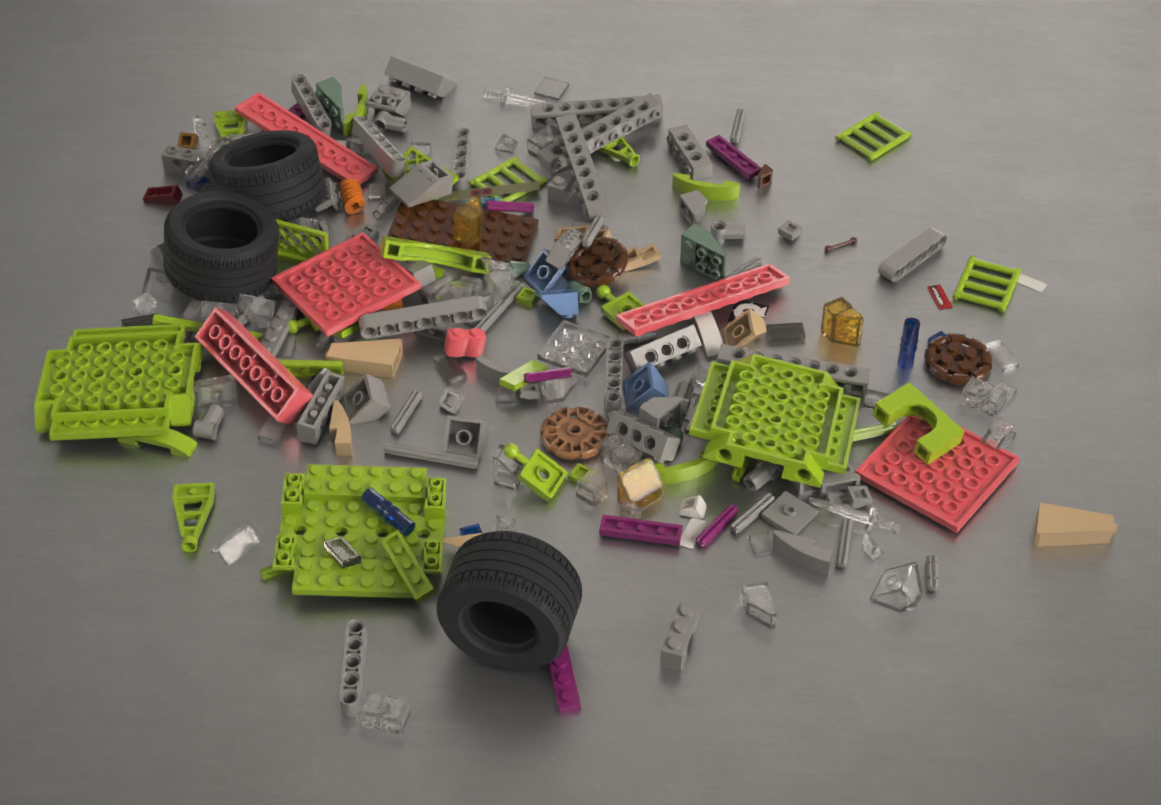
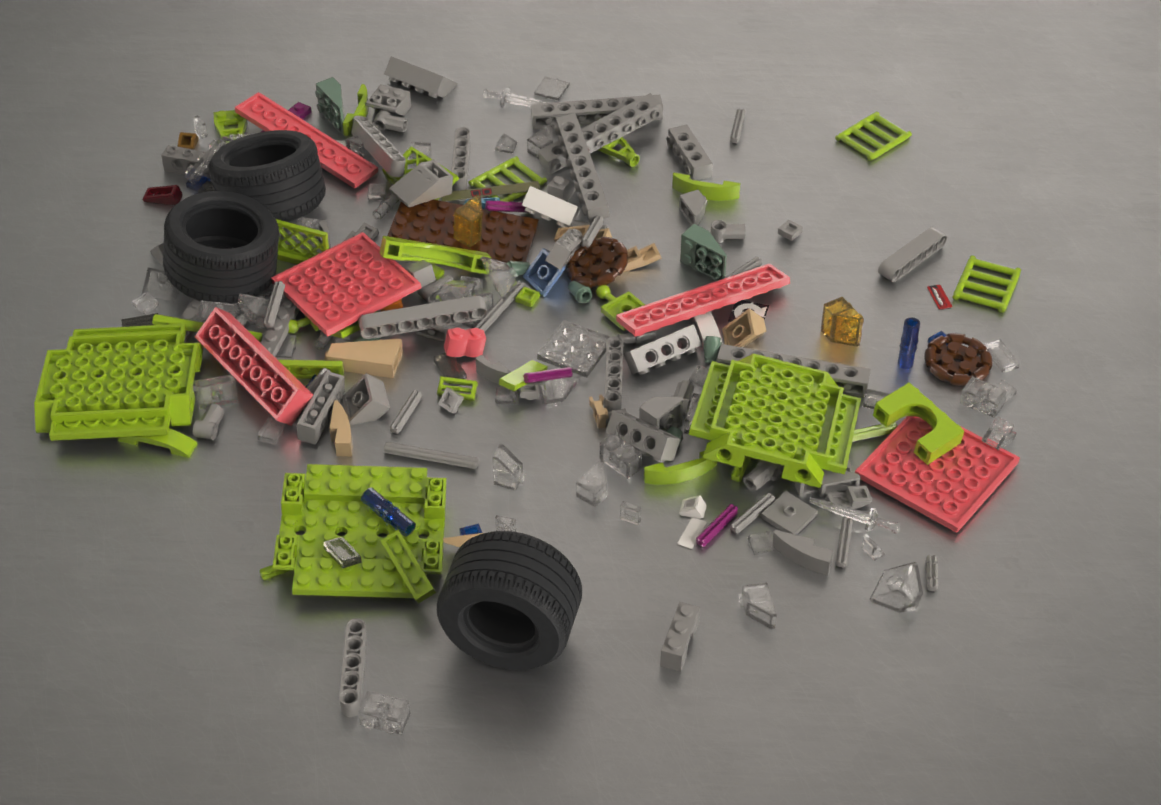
lime plate [172,482,215,553] -> none
clear panel [210,525,260,566] -> none
light grey beam [291,74,332,137] -> none
light grey bracket [315,177,341,213] -> none
orange piece [338,179,365,215] -> none
light grey slope [442,415,489,459] -> none
lime plate [503,443,568,502] -> none
medium blue slope [534,288,579,318] -> none
medium nougat plate [540,406,610,461] -> none
magenta plate [548,645,581,713] -> none
lime tile [567,463,595,487] -> none
magenta plate [599,515,683,546] -> none
clear yellow slope [617,457,664,516] -> none
medium blue slope [623,361,669,410] -> none
magenta plate [706,135,762,180] -> none
reddish brown slope [757,164,773,189] -> none
clear smoke tile [766,322,806,342] -> none
reddish brown hinge [824,237,857,252] -> none
white sticker [1017,273,1047,292] -> none
tan slope [1033,503,1117,547] -> none
none -> light grey axle [263,281,285,328]
none -> lime tile [437,376,478,401]
none -> white slope [522,186,581,227]
none -> tan plate [589,395,609,429]
none -> sand green cone [703,336,722,364]

